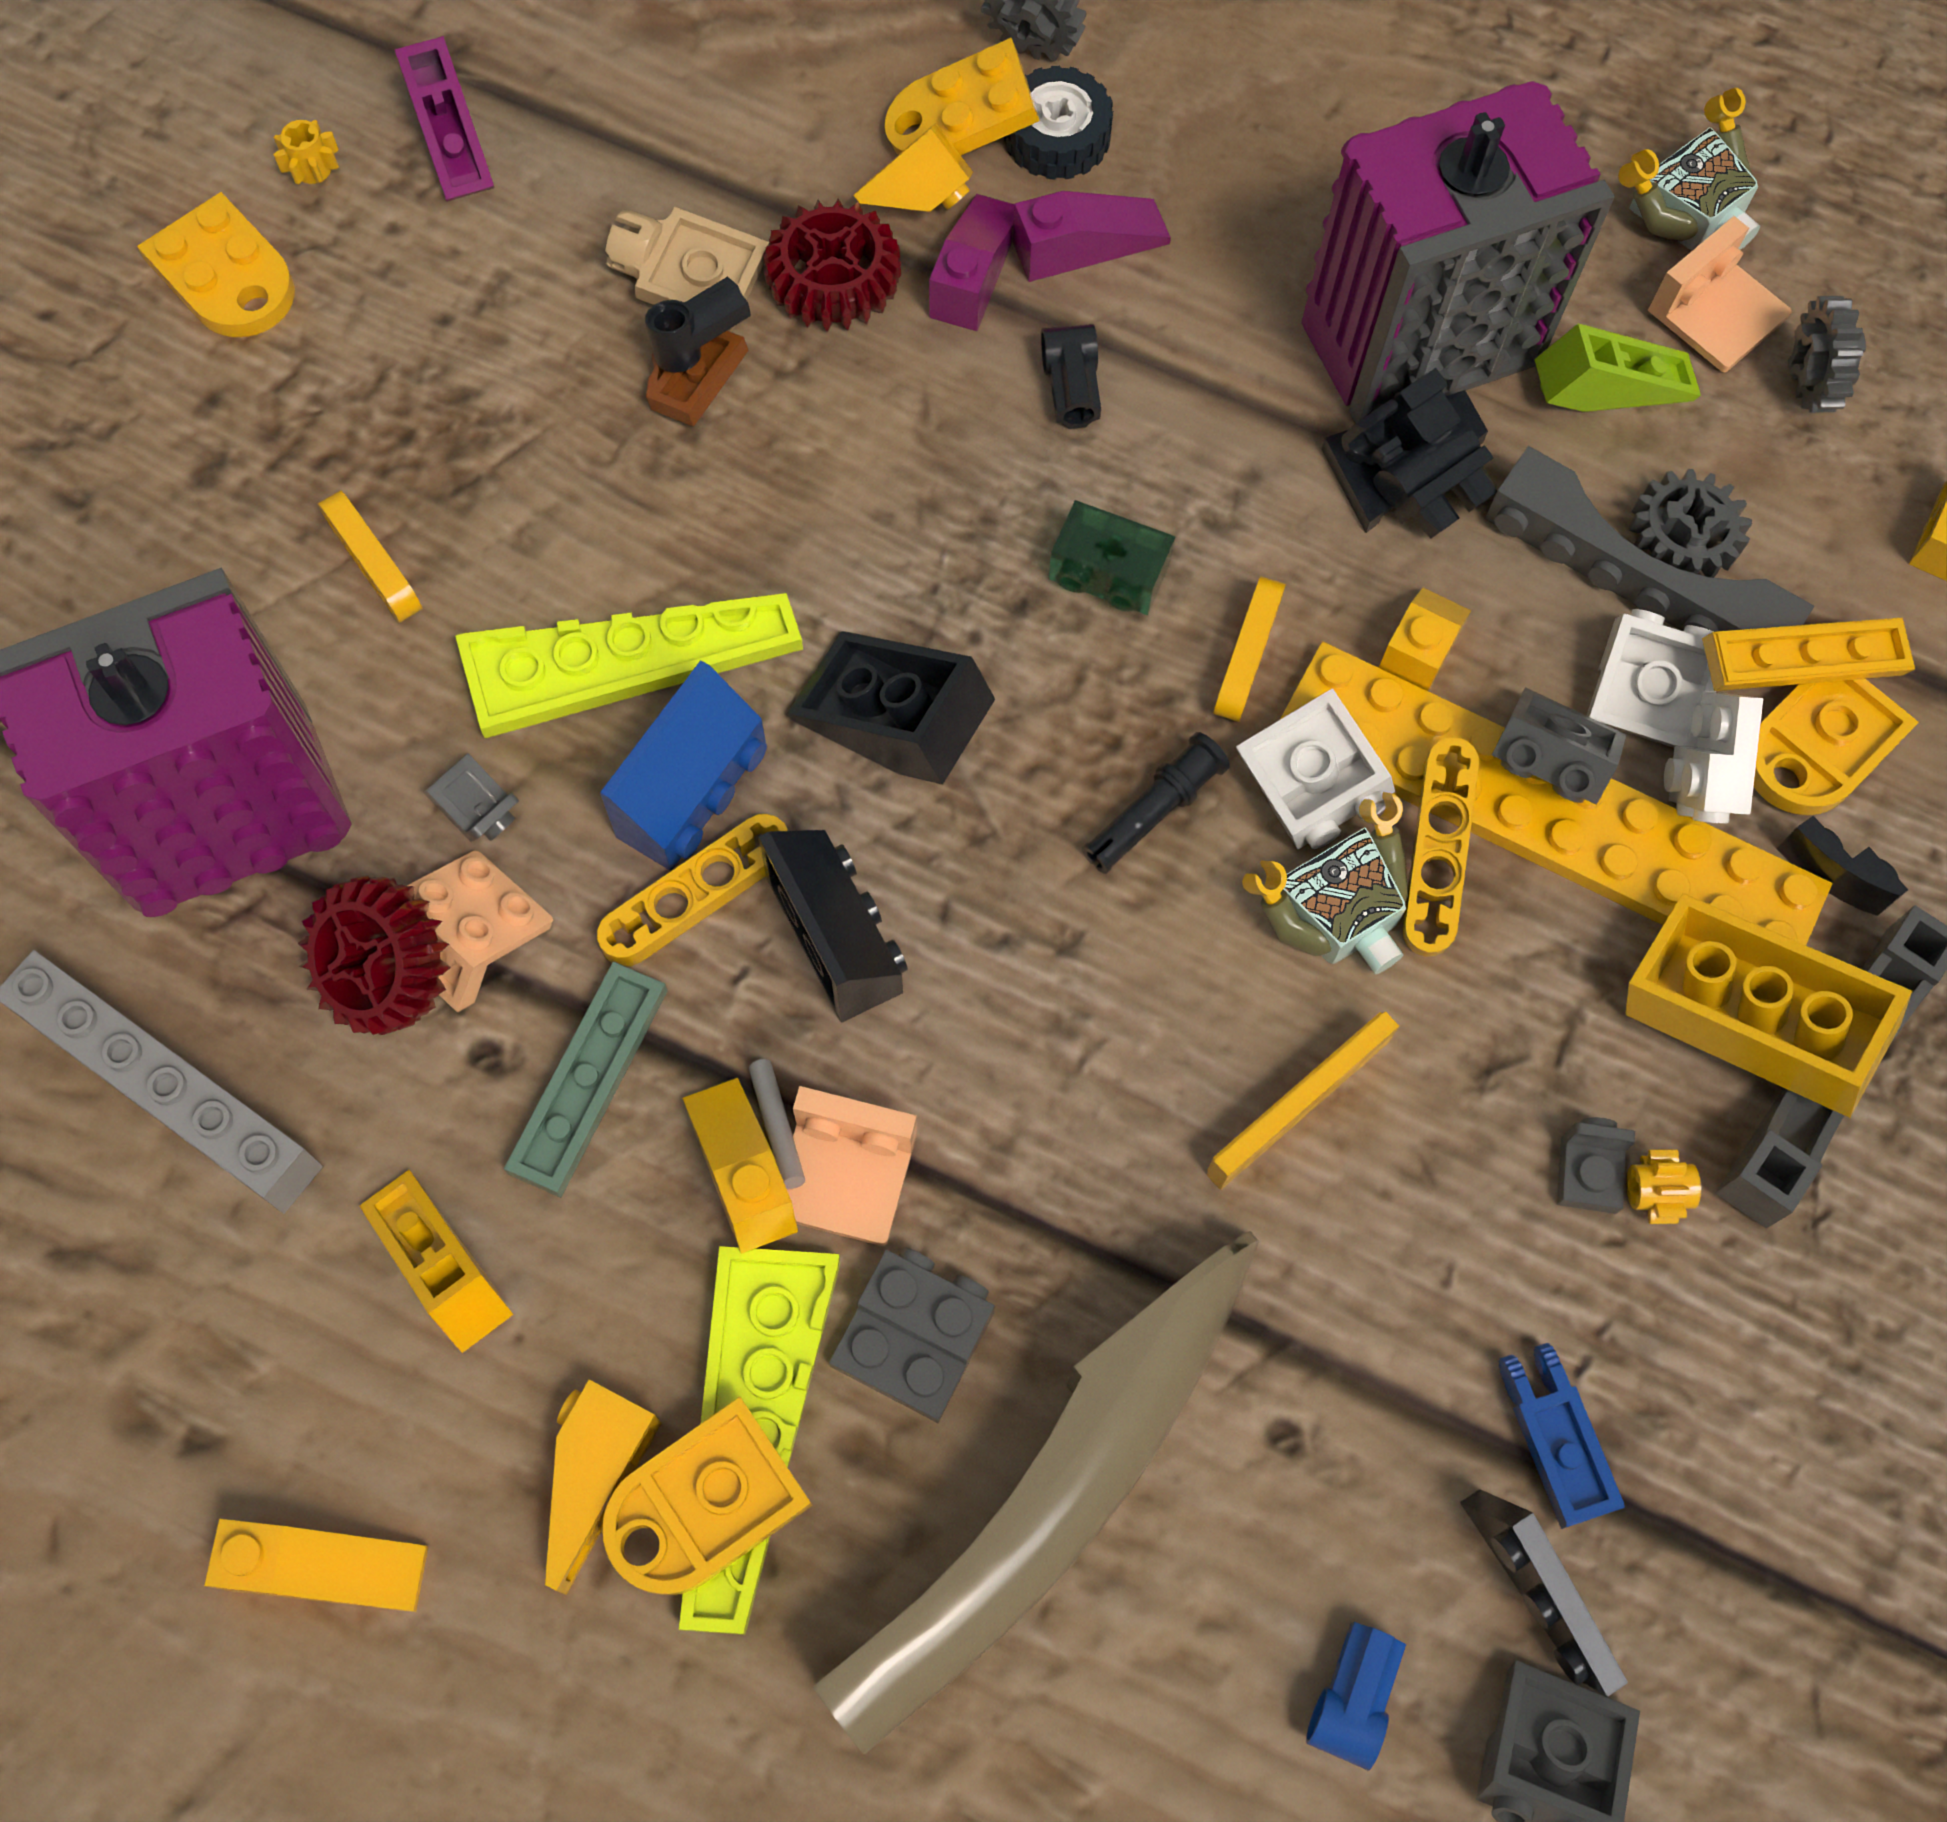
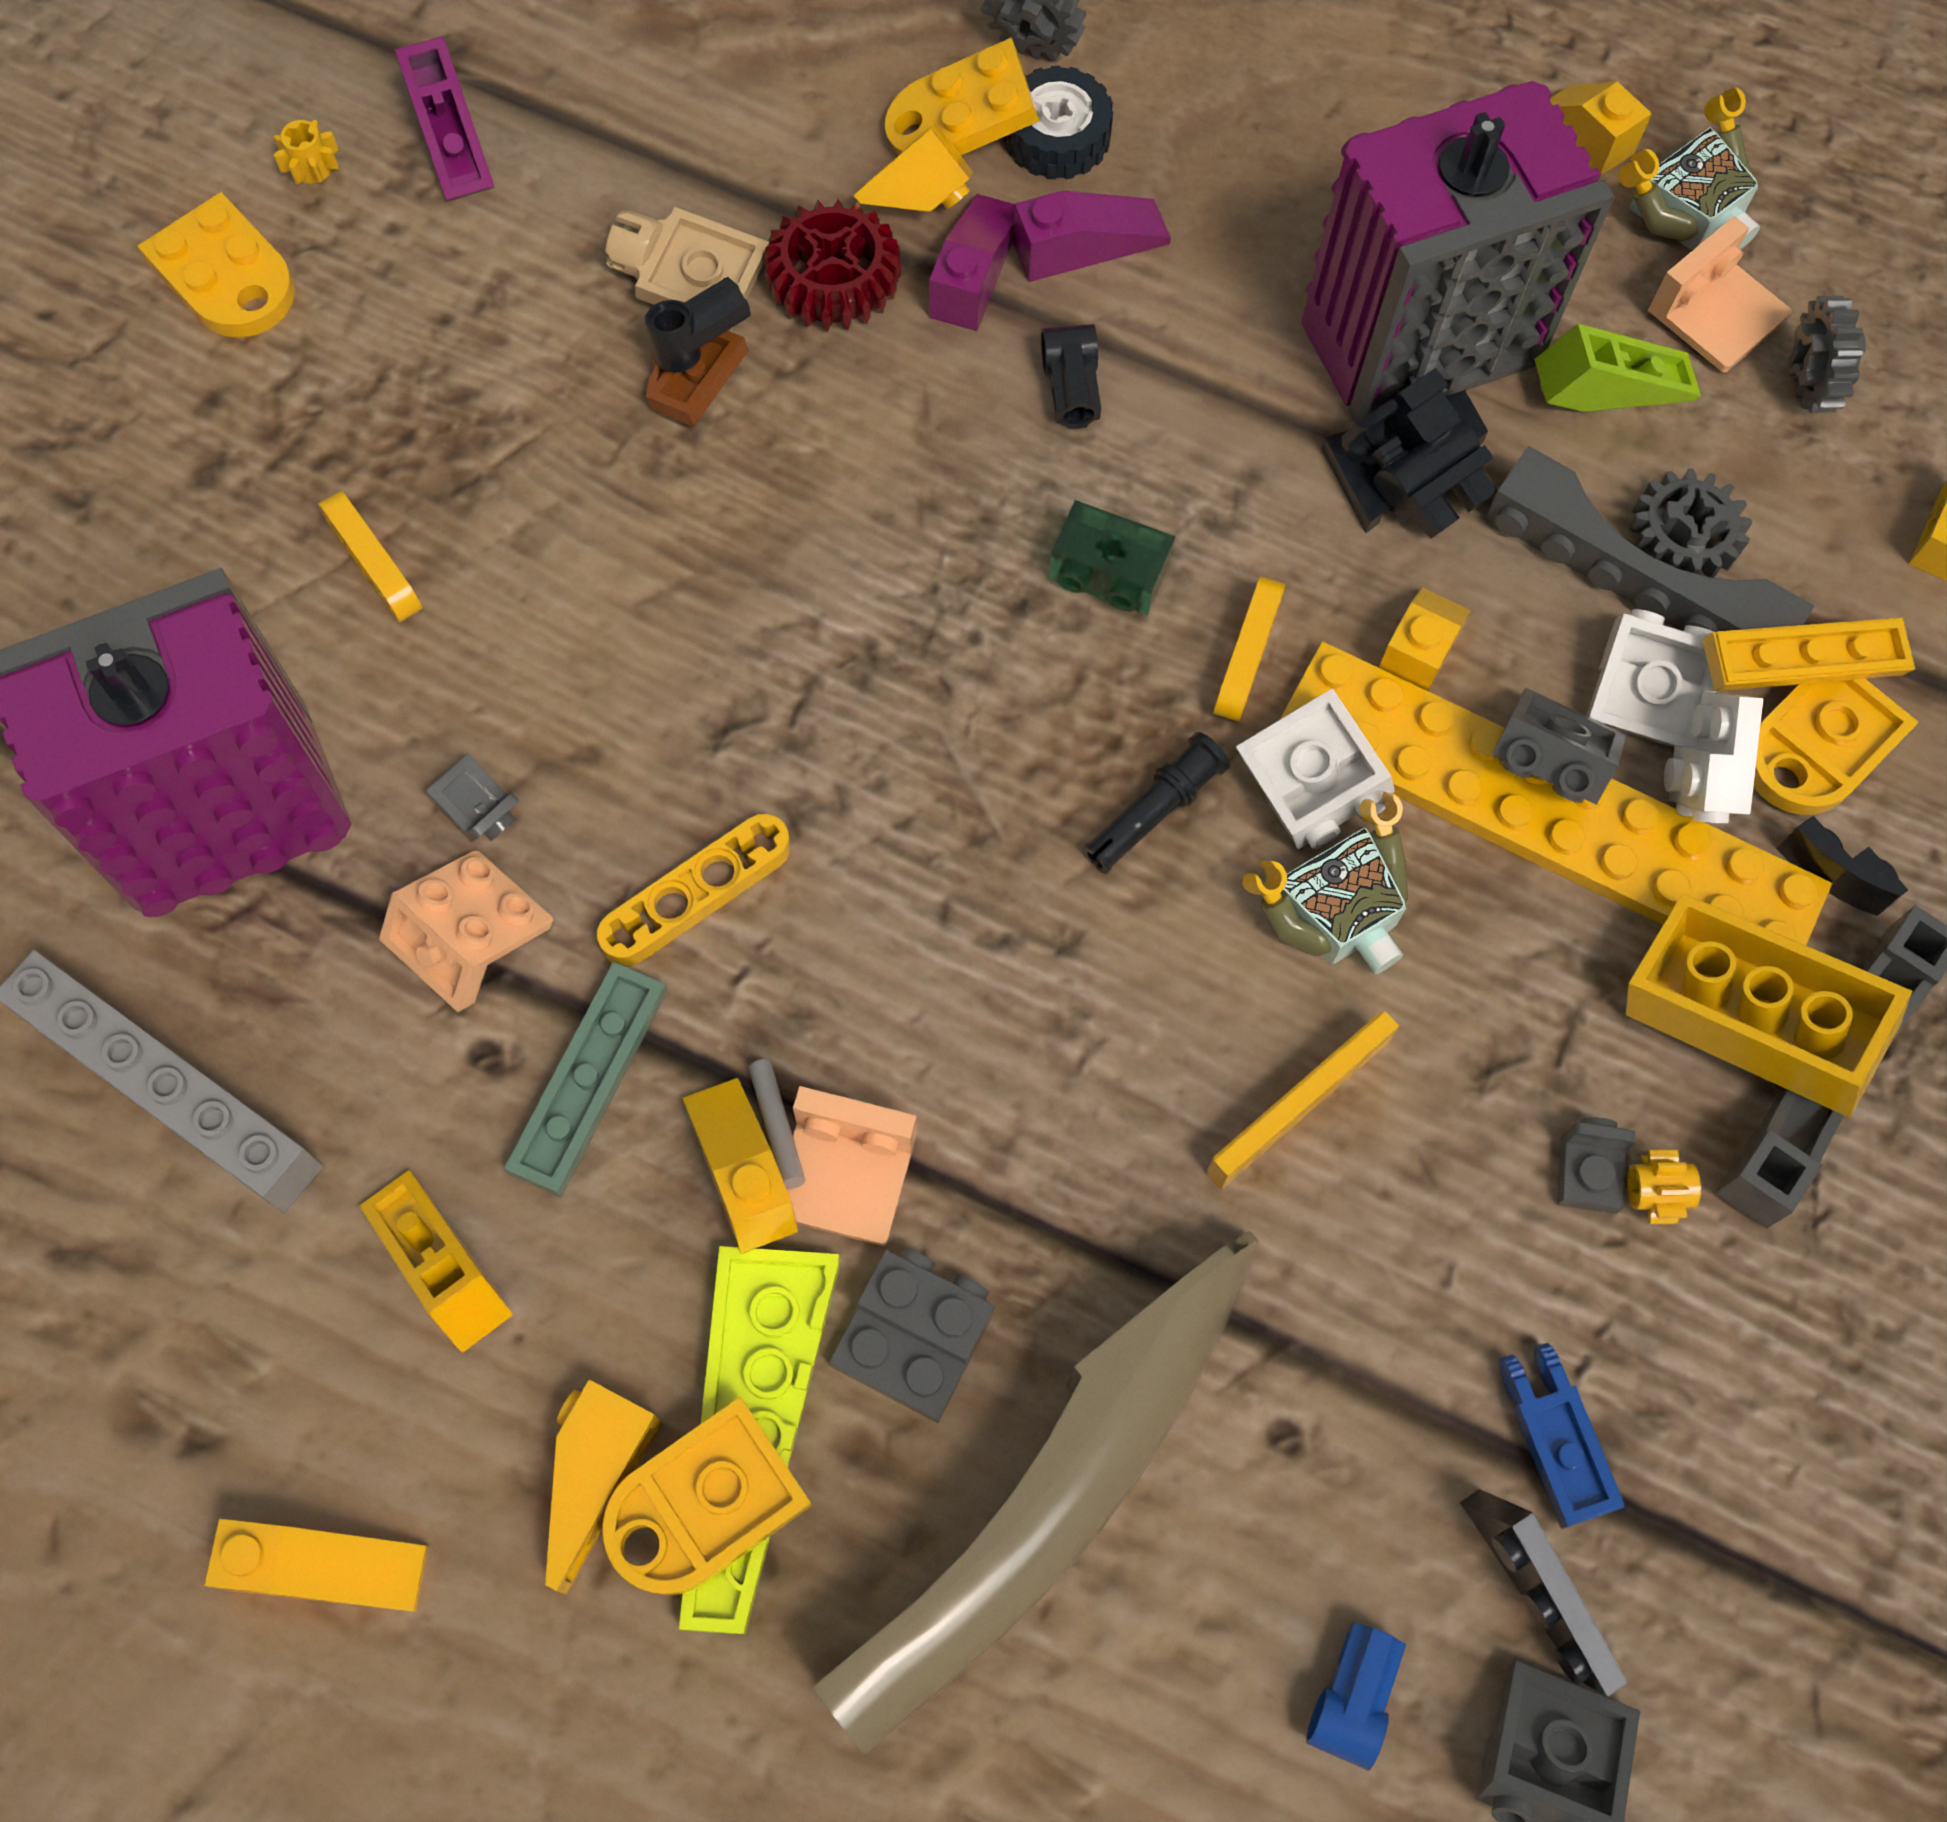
dark red gear [298,876,451,1035] -> none
neon yellow wing [455,593,803,738] -> none
blue slope [600,660,767,871] -> none
black slope [758,830,908,1023] -> none
black slope [787,631,995,785] -> none
yellow beam [1402,737,1479,957] -> none
none -> yellow slope [1550,81,1652,177]

